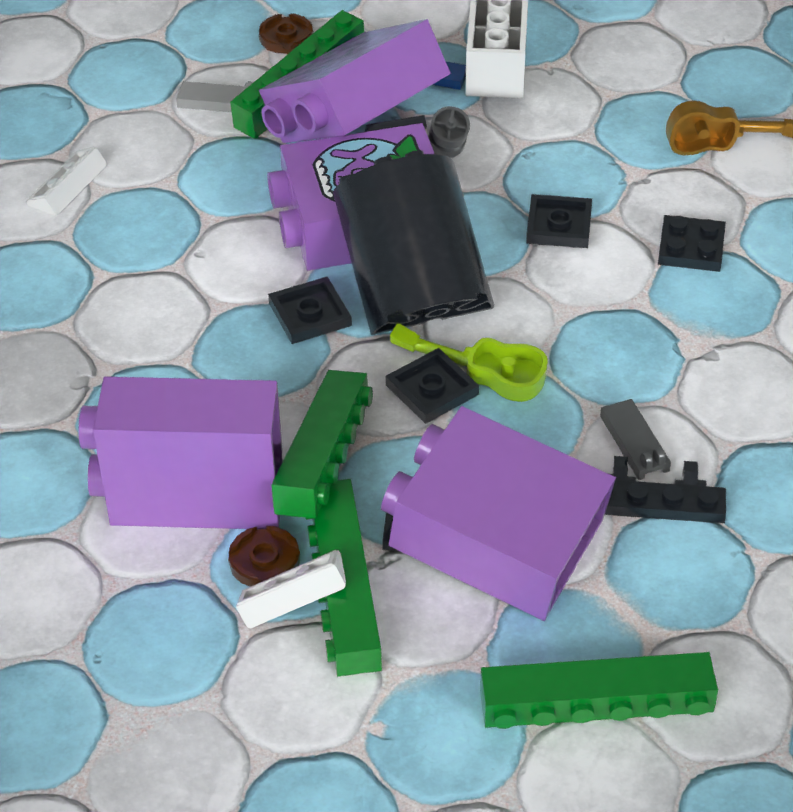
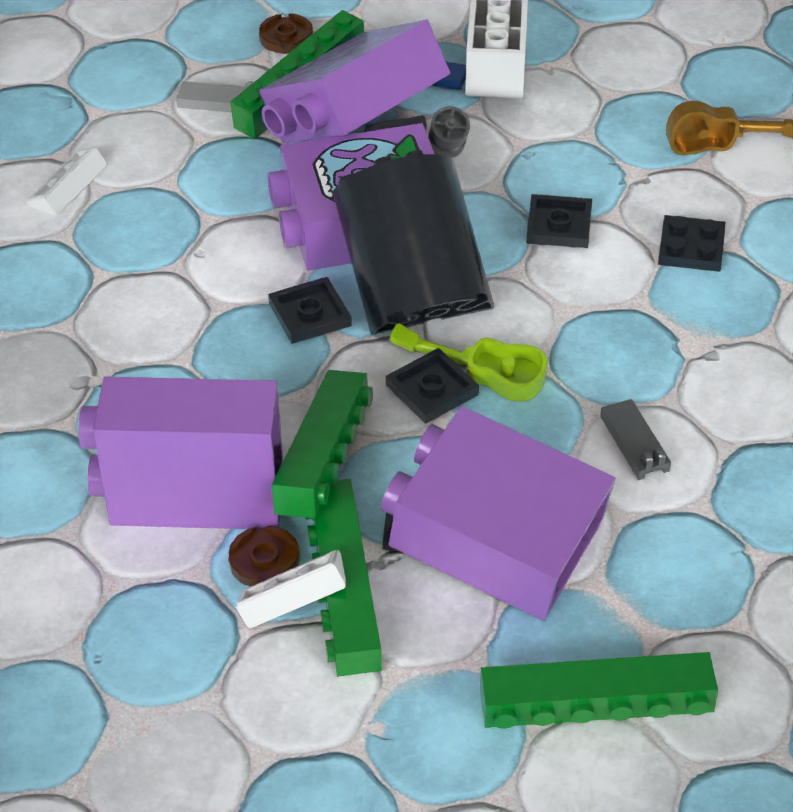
black hinge [605,456,726,524] -> none

